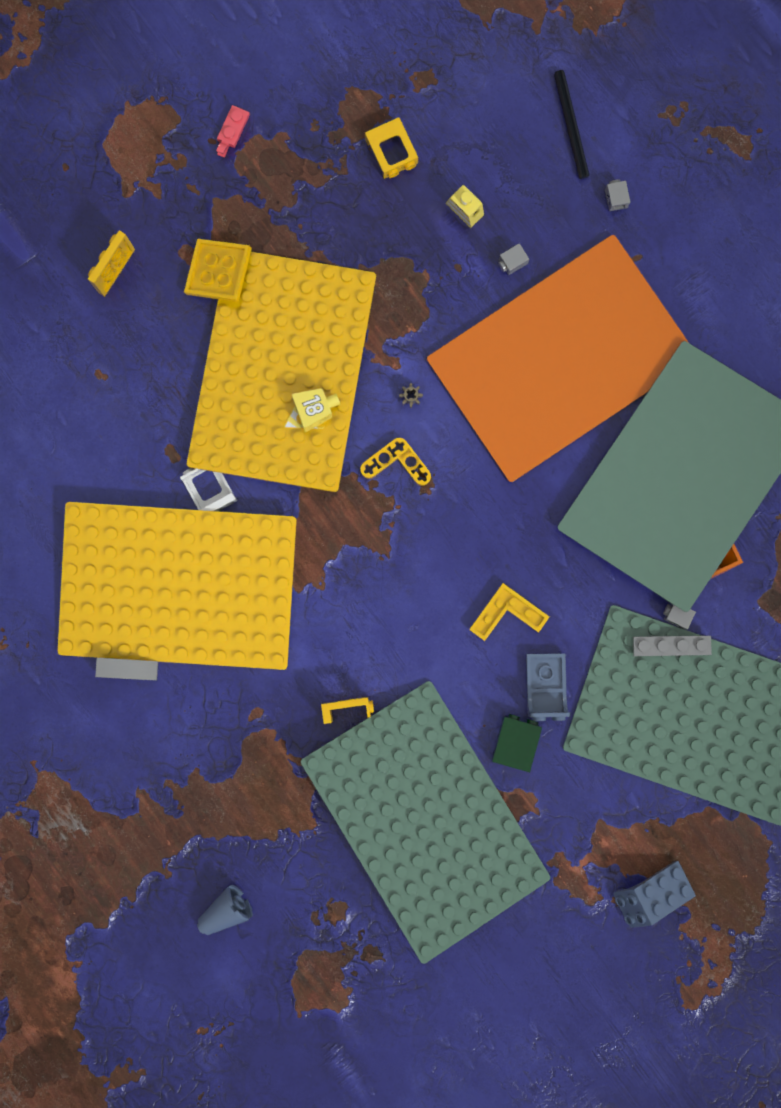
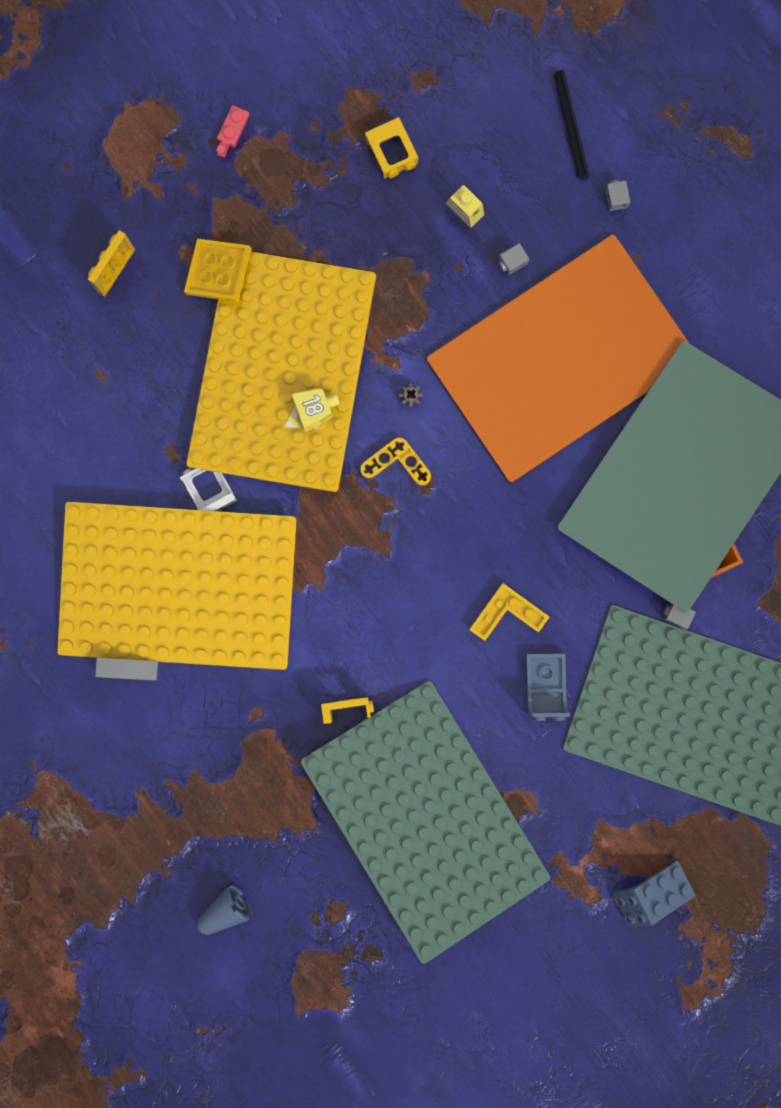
dark green brick [491,714,542,773] -> none
light grey plate [633,636,712,656] -> none

